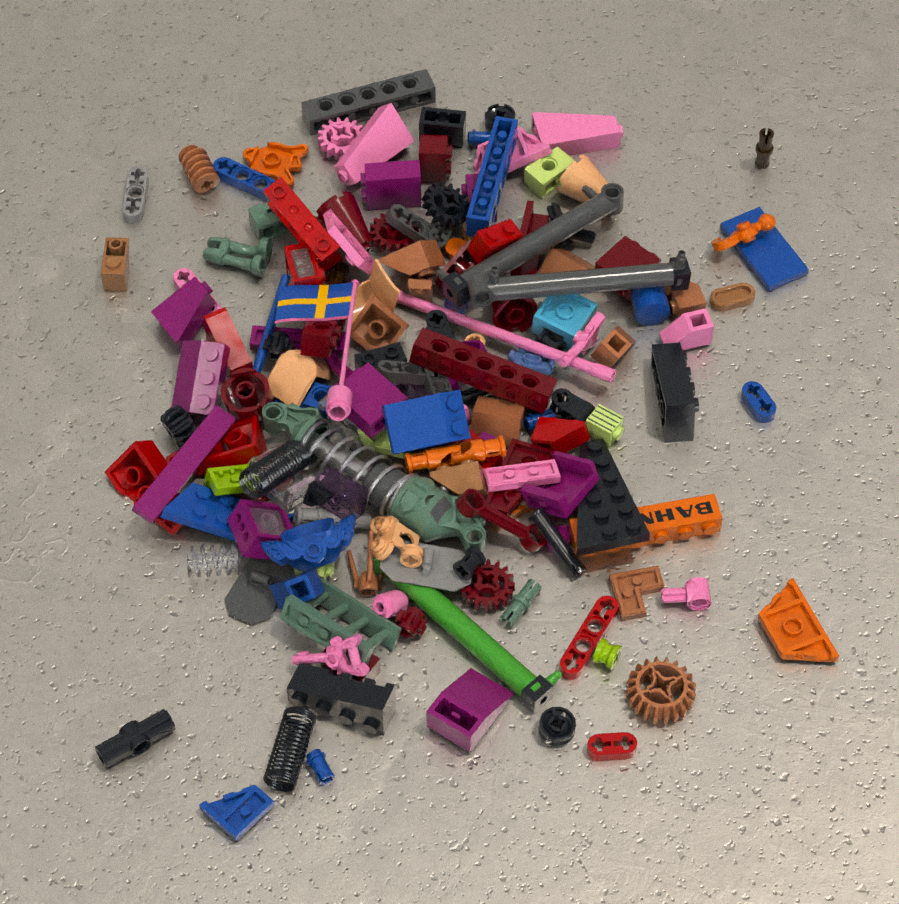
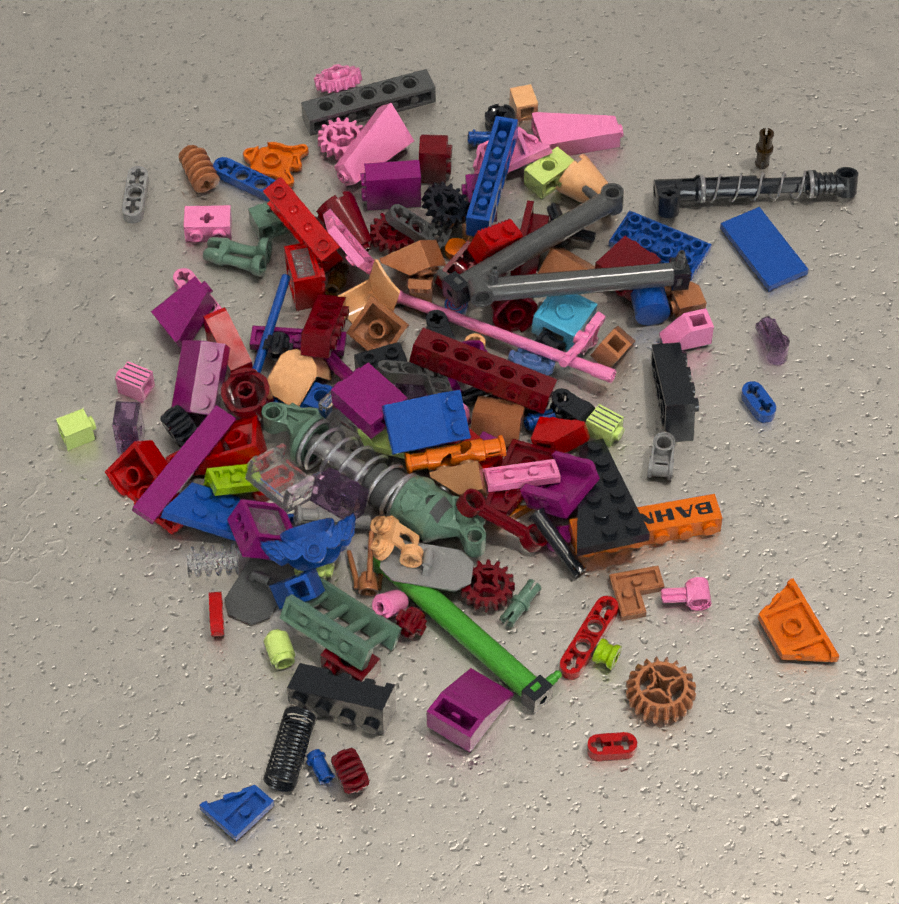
black piece [95,709,176,768] -> none
medium nougat slope [101,237,129,292] -> none
black piece [239,440,310,499] -> none
flag [275,279,359,421] -> none
bright pink piece [292,634,370,676] -> none
black tile [303,481,333,507] -> none
black brick [419,107,466,146] -> none
black bush [453,547,486,581] -> none
black wheel [538,707,576,748] -> none
medium nougat tile [709,283,755,311] -> none
orange piece [711,213,776,252] -> none
none -> yellowish green brick [56,408,96,451]
none -> clear purple brick [112,401,145,454]
none -> bright pink brick [115,361,155,403]
none -> bright pink brick [184,205,232,242]
none -> red beam [209,591,225,637]
none -> yellowish green brick [263,629,295,669]
none -> bright pink gear [314,64,362,93]
none -> dark red gear [331,747,370,794]
none -> light nougat brick [509,84,538,122]
none -> blue tile [608,210,712,281]
none -> light grey piece [647,432,675,481]
none -> black piece [653,167,858,218]
none -> clear purple piece [755,316,790,365]

